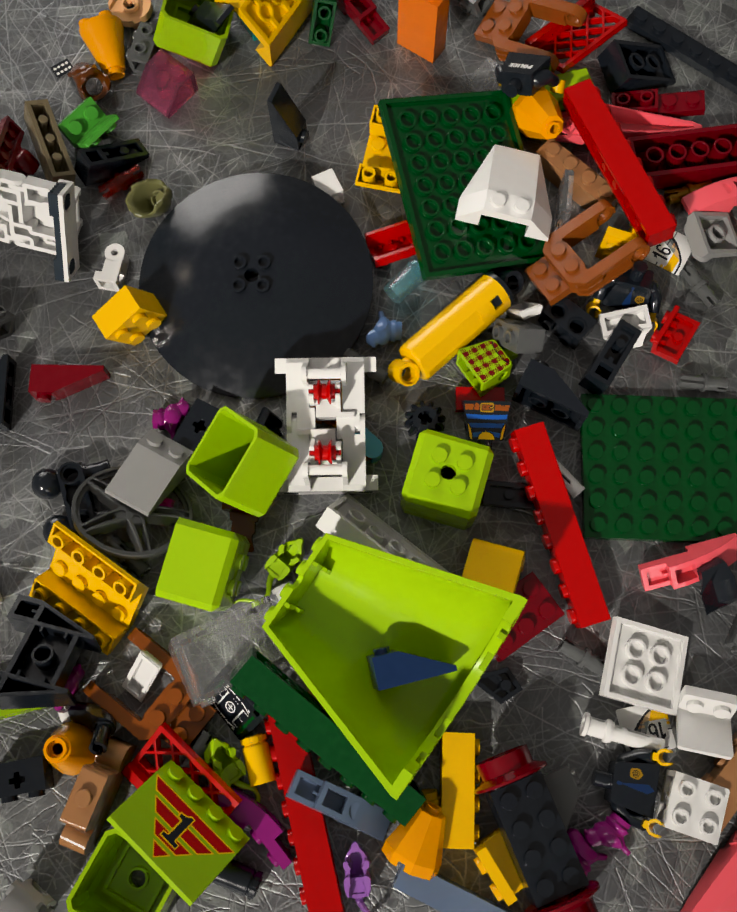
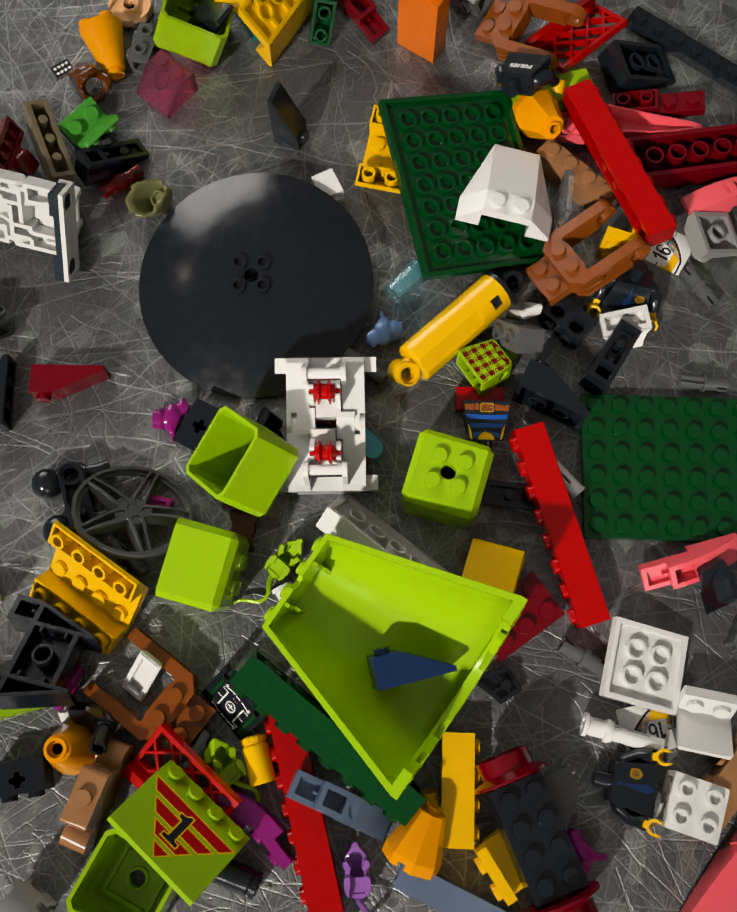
yellow brick [92,285,167,346] -> none
white leg [93,243,129,292] -> none
light grey slope [105,429,194,517] -> none
clear windscreen [168,596,289,708] -> none
red bracket [364,220,416,268] -> none
black gear [404,400,446,441] -> none
magenta animal [584,811,631,856] -> none
red bracket [650,305,700,365] -> none
pearl gold pin [664,180,712,205] -> none

